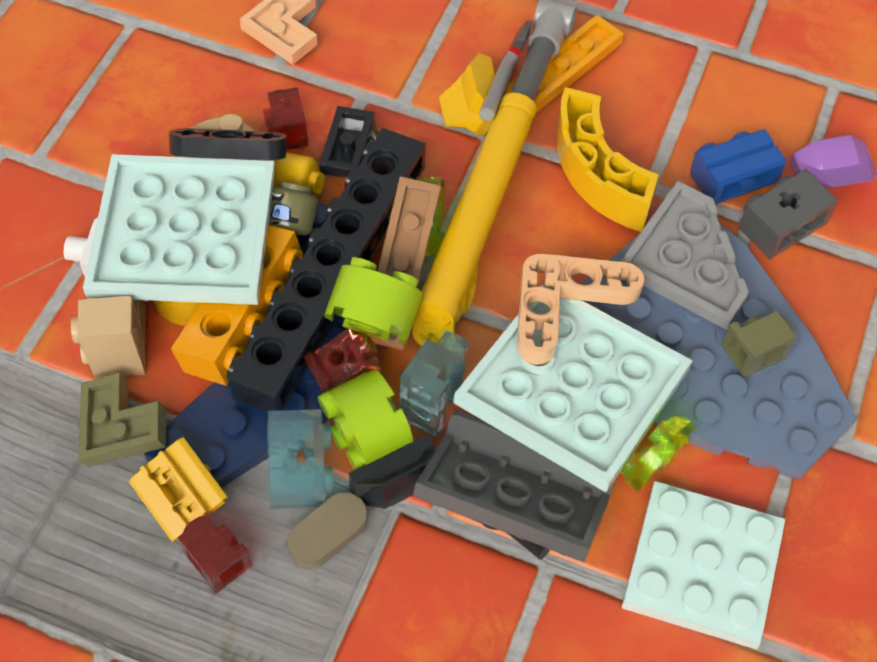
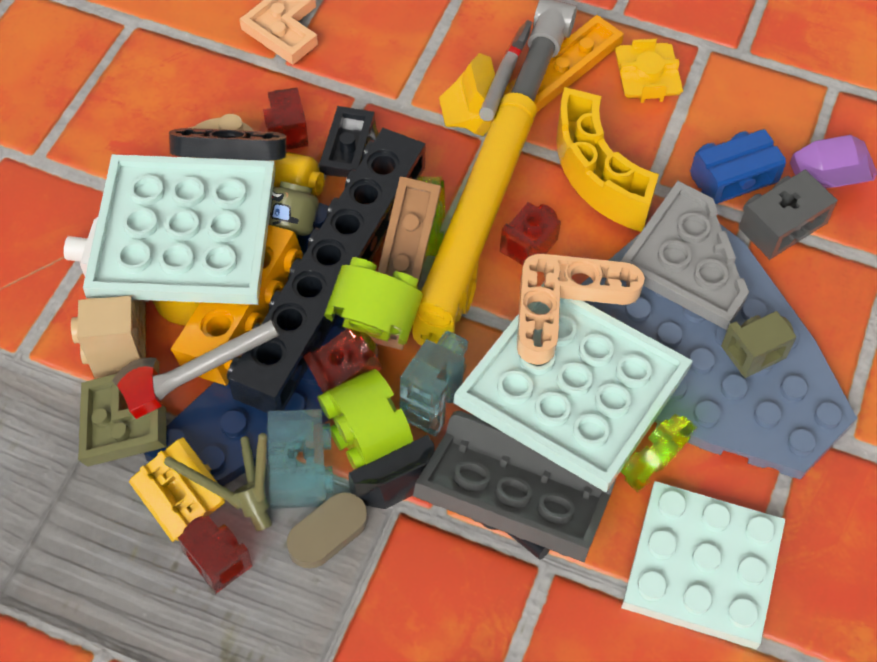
none -> piece [112,320,280,419]
none -> olive plant [164,433,272,531]
none -> clear red brick [500,202,561,265]
none -> yellow piece [615,39,683,103]

